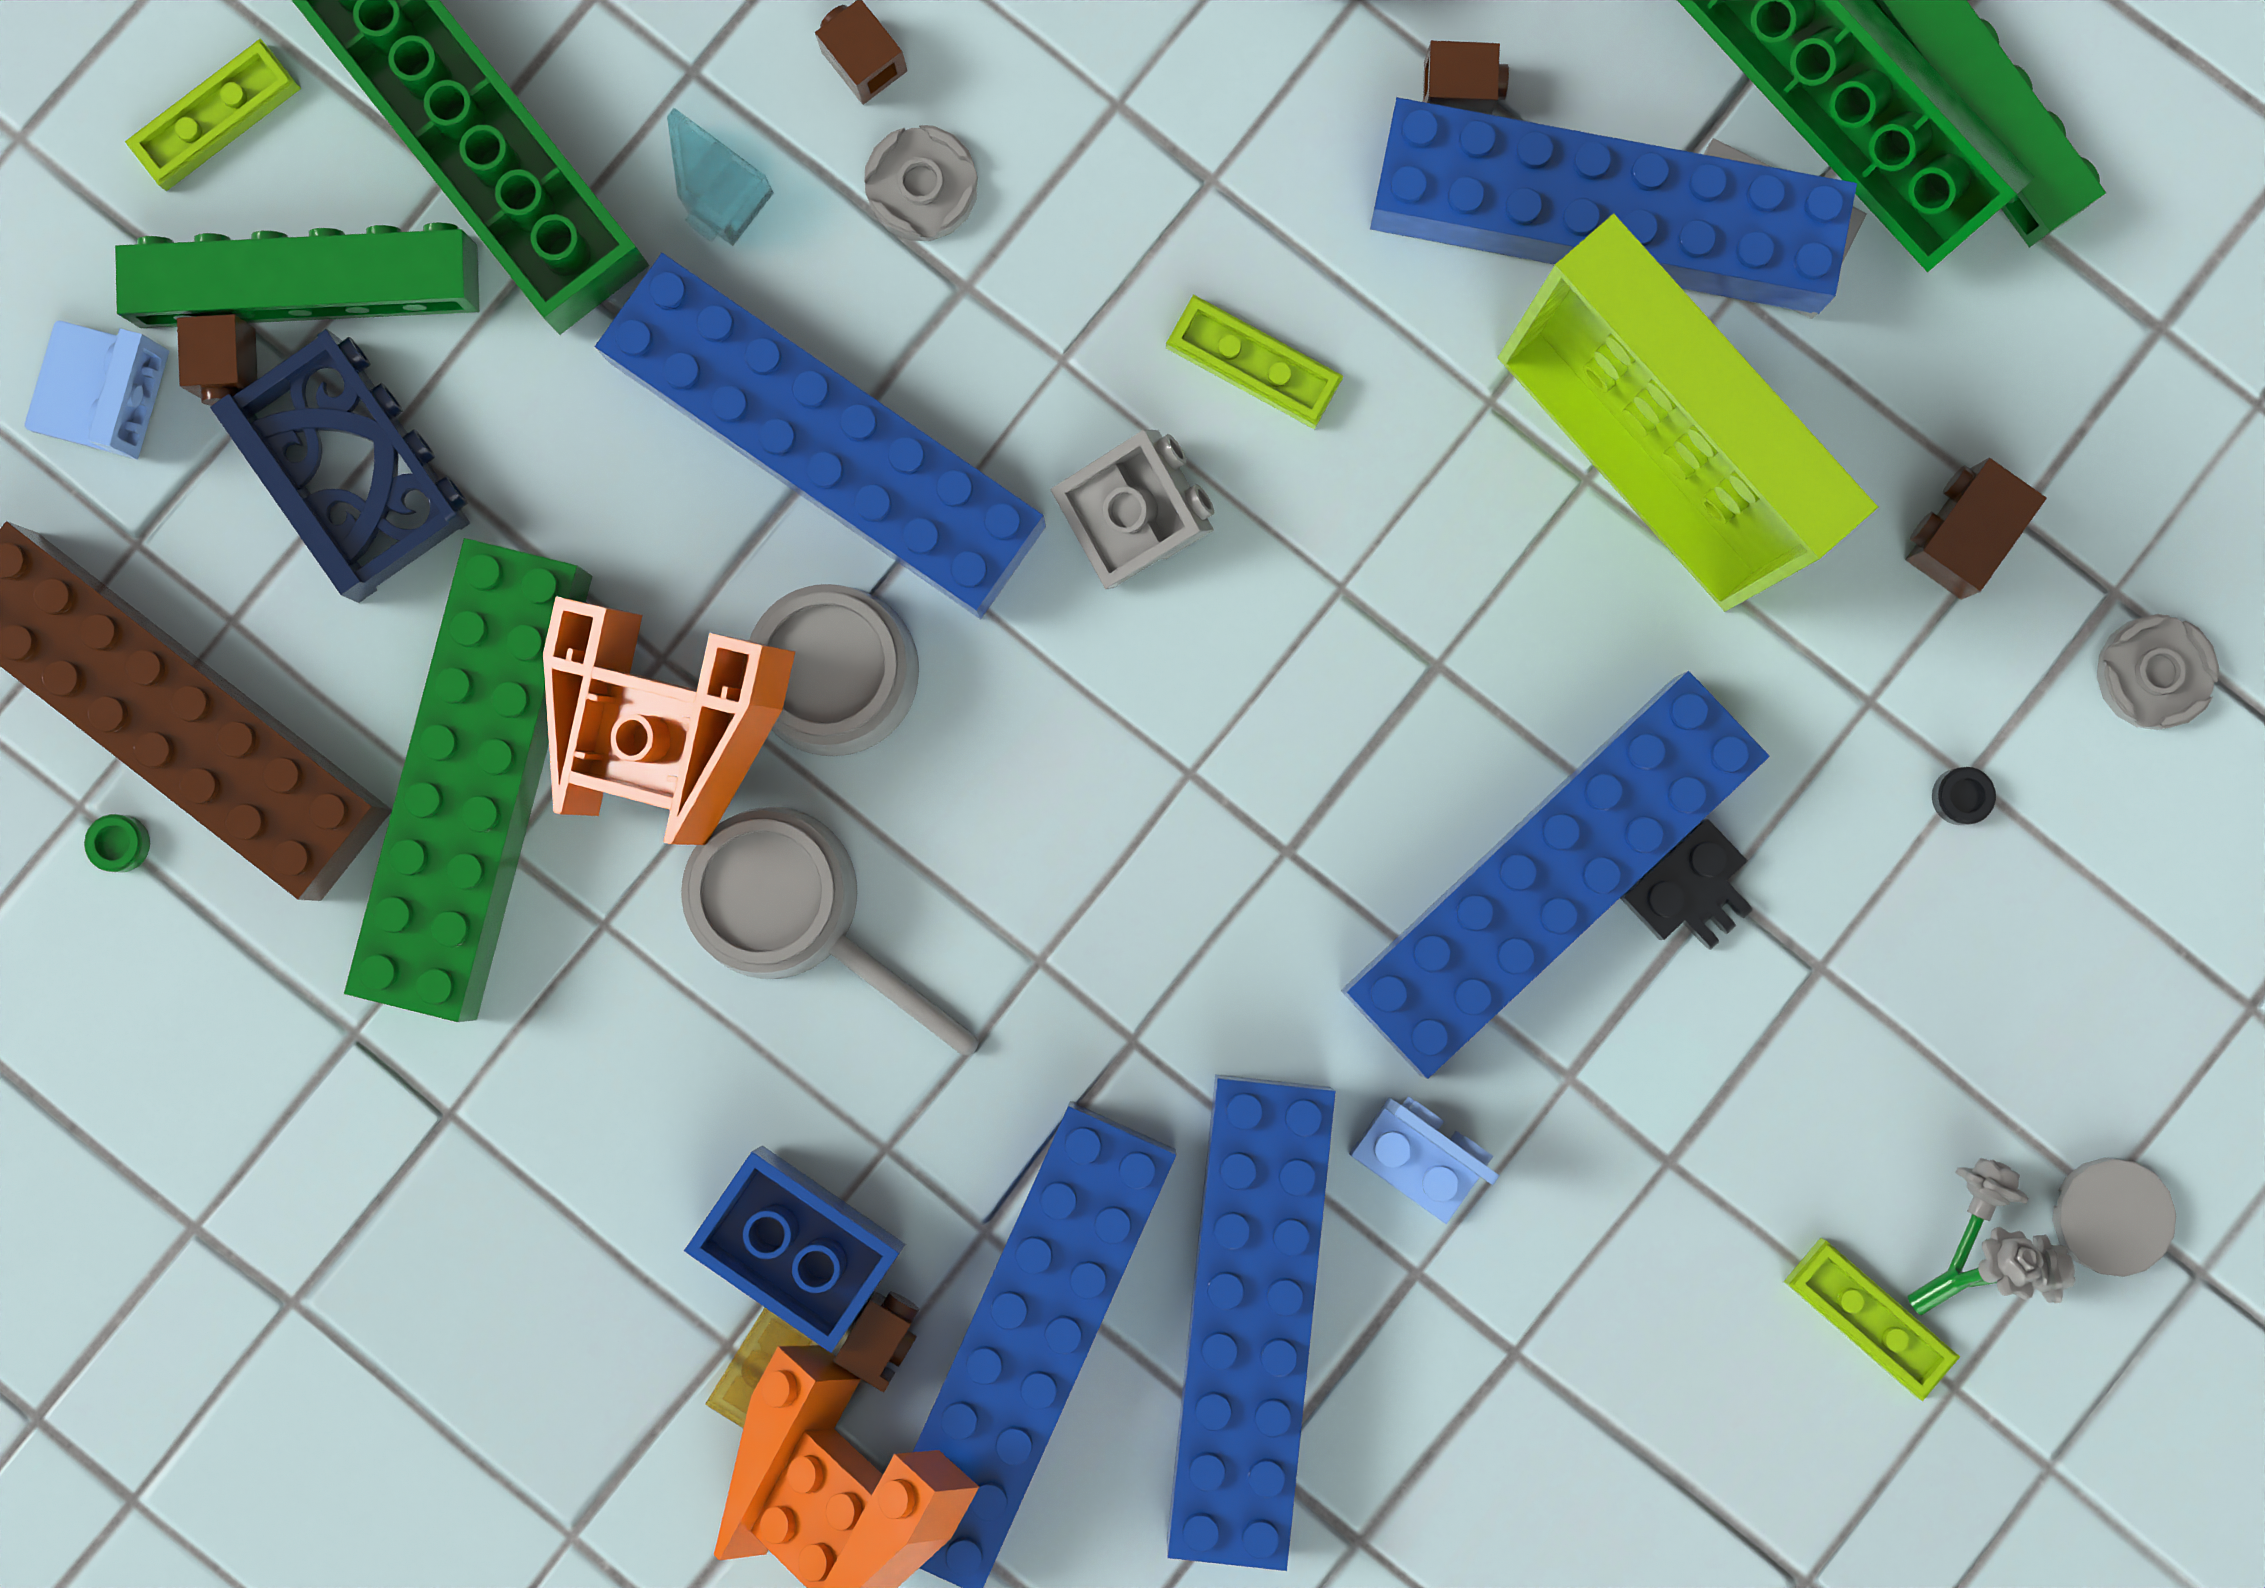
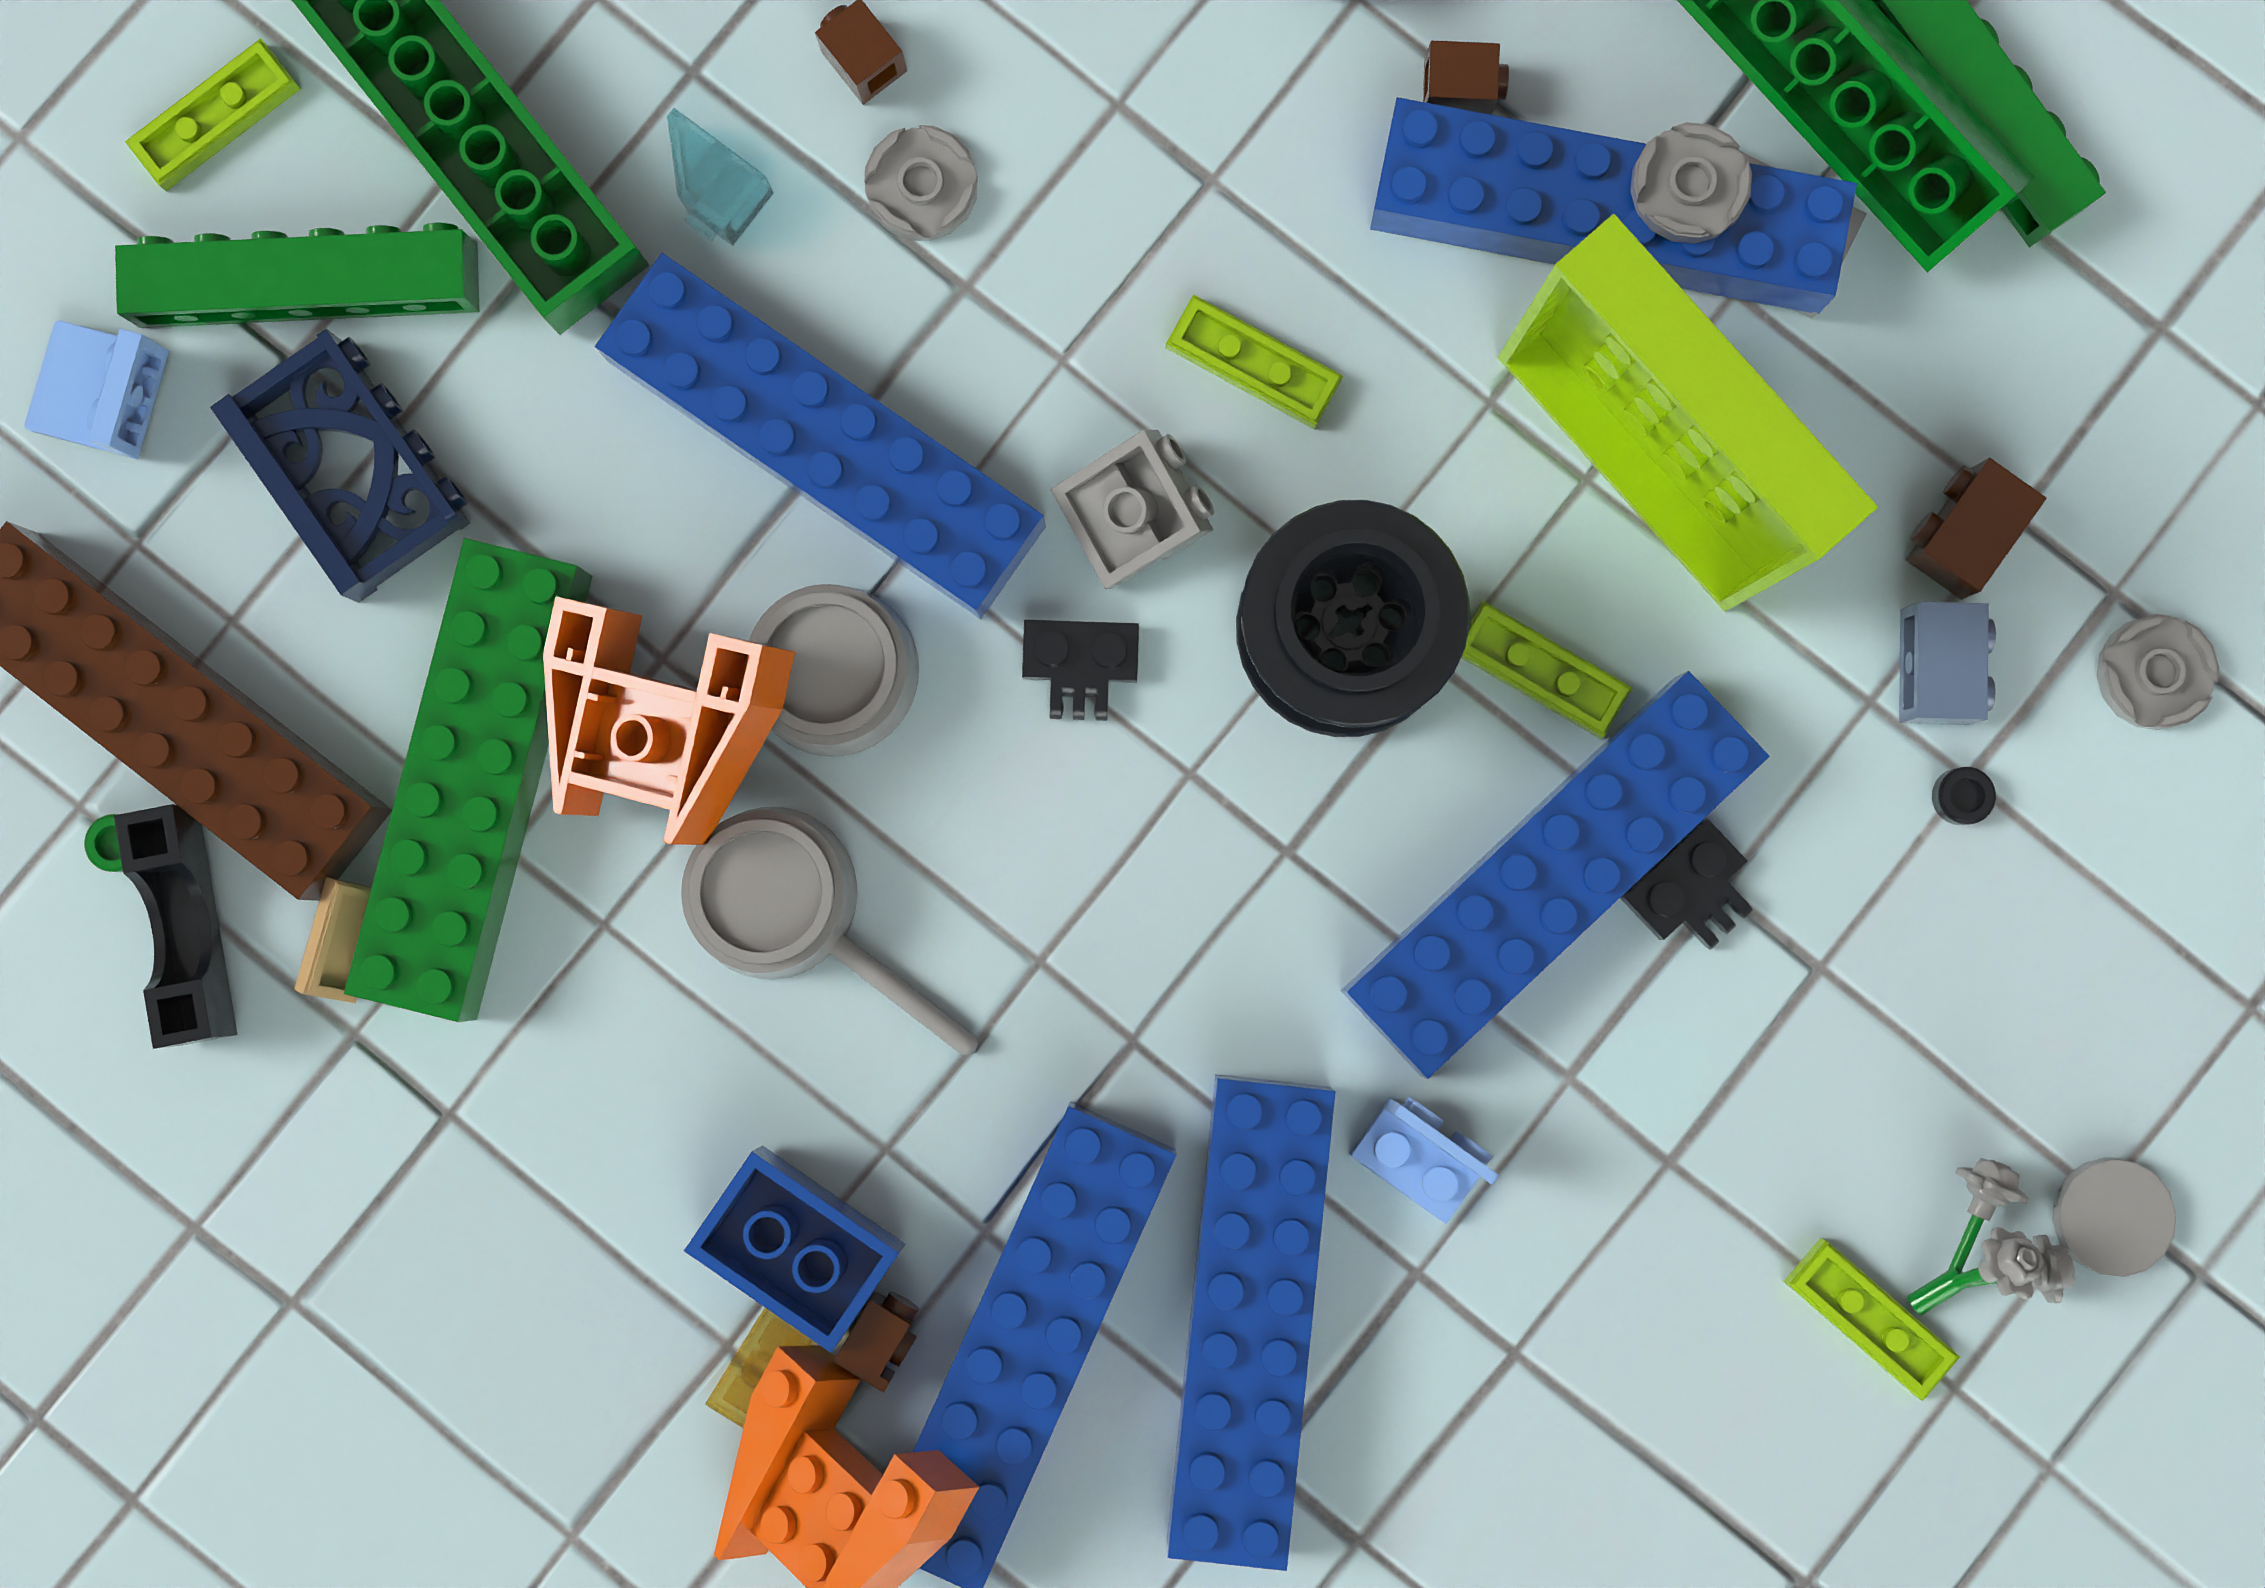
reddish brown brick [177,314,258,406] -> none
none -> black arch [114,804,238,1049]
none -> tan tile [294,877,372,1003]
none -> black hinge [1022,620,1139,721]
none -> black wheel [1236,500,1470,737]
none -> lime tile [1461,601,1633,739]
none -> light grey tile [1630,122,1752,244]
none -> sand blue brick [1899,601,1996,725]

